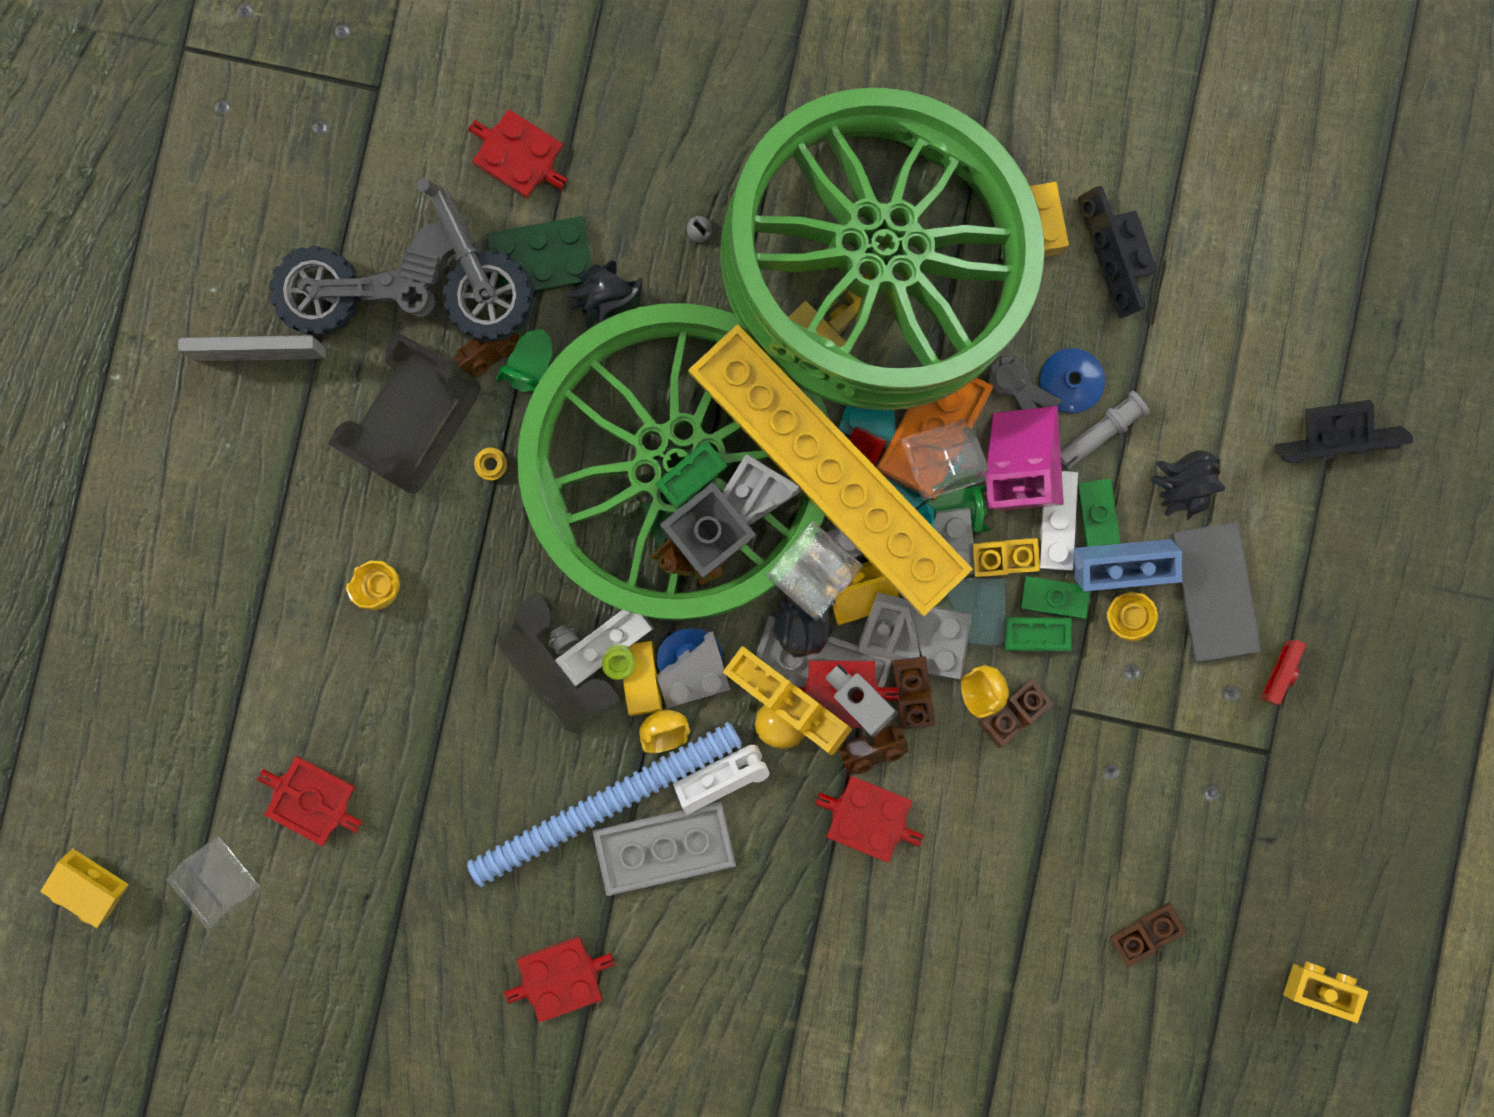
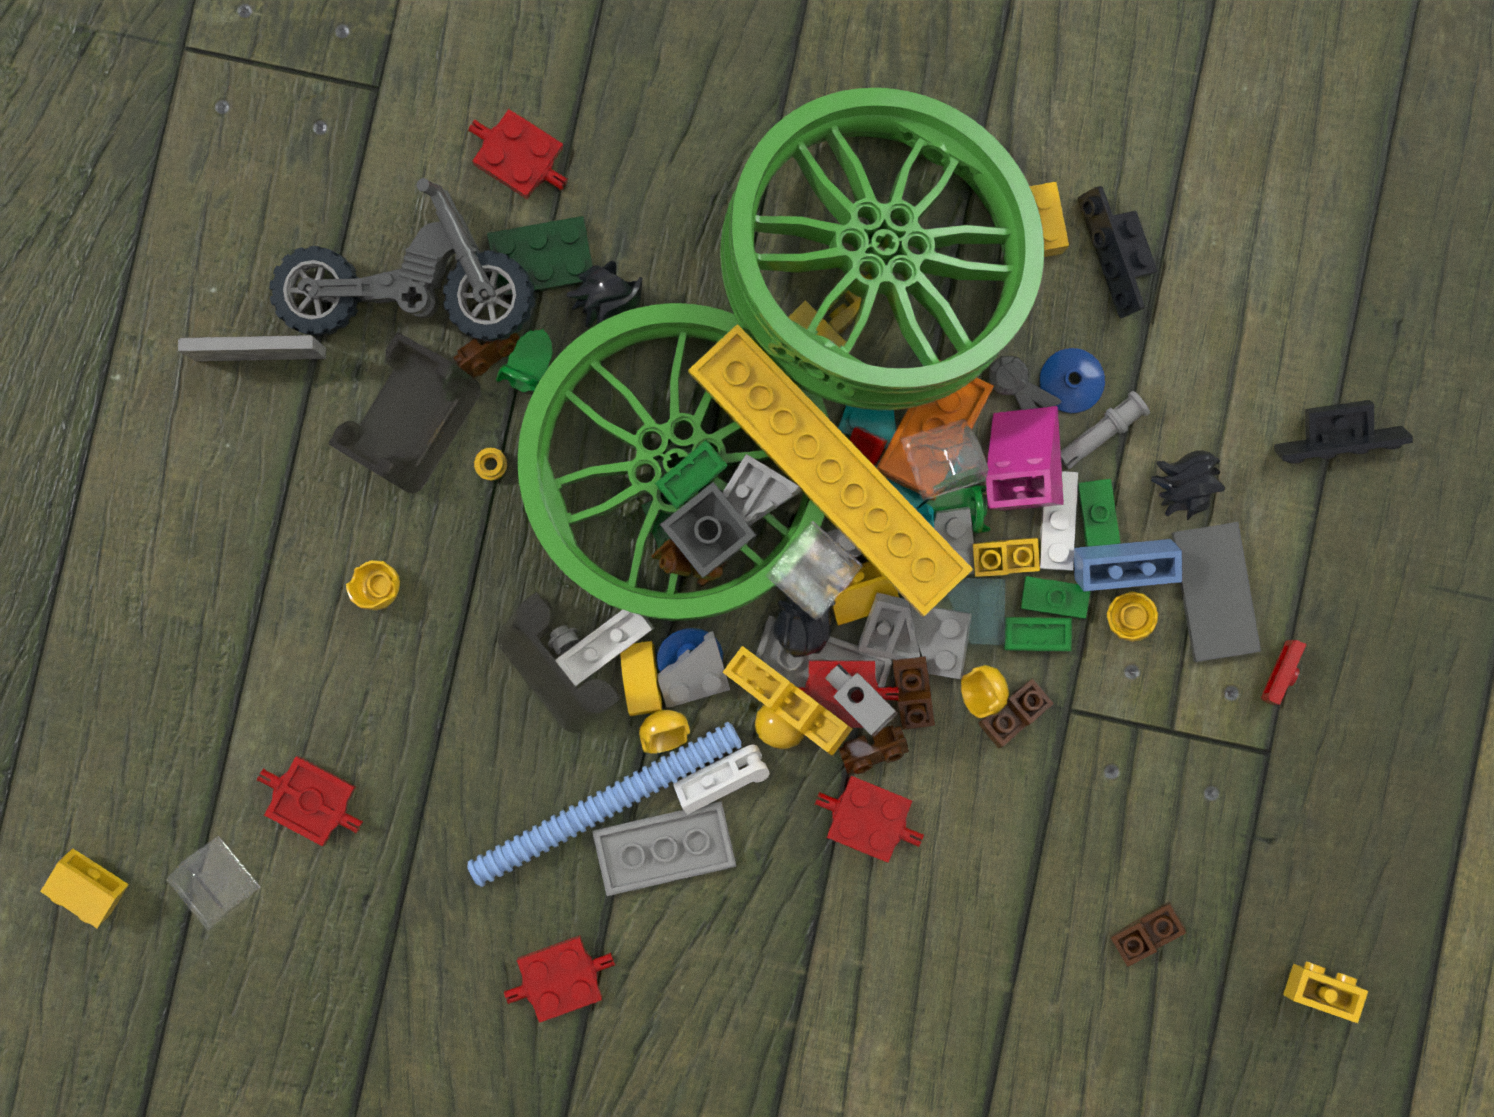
lime tile [602,645,635,680] -> none
light grey hinge [686,216,713,244] -> none

